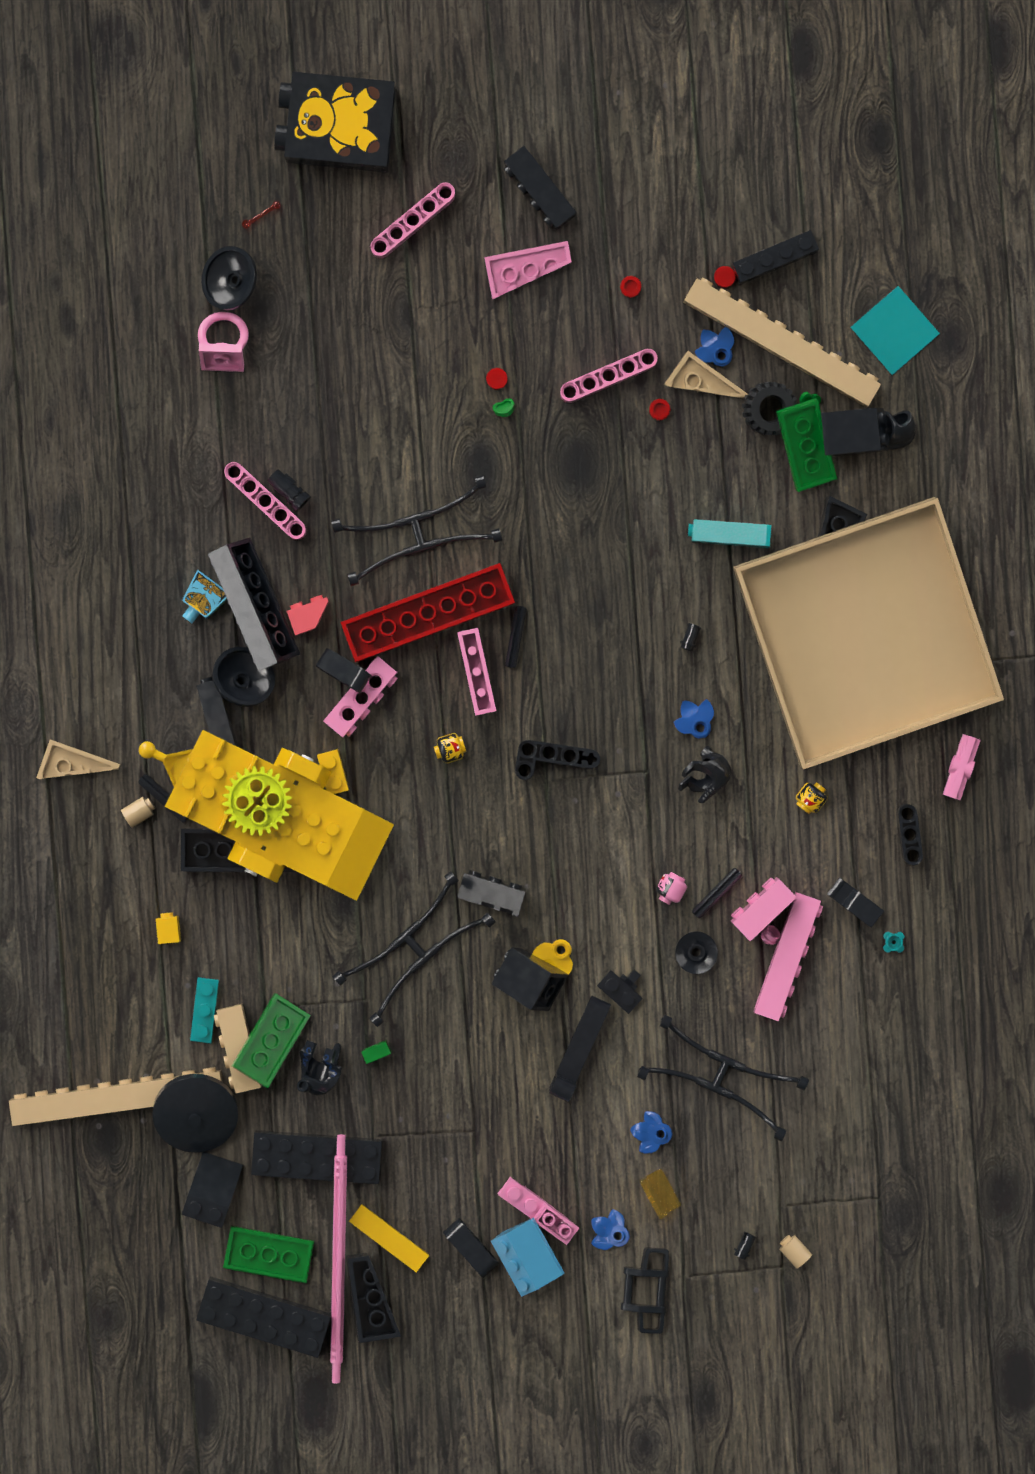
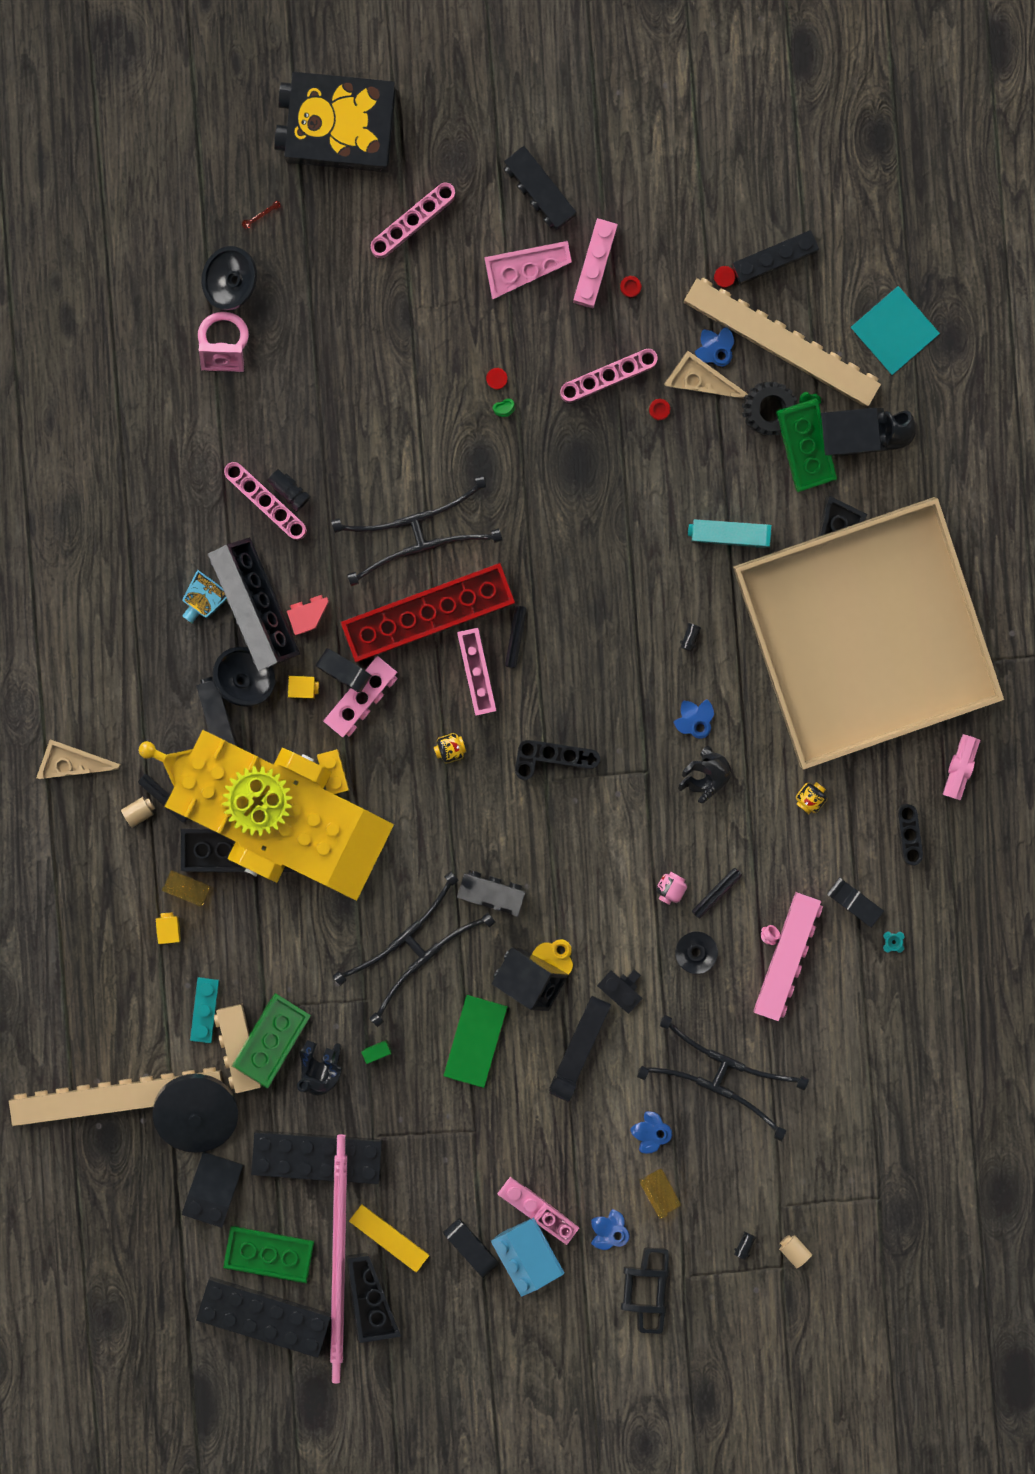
bright pink brick [731,877,797,941] -> none
none -> clear yellow panel [162,870,211,906]
none -> yellow brick [288,676,319,698]
none -> green tile [443,994,507,1088]
none -> bright pink brick [573,218,618,308]

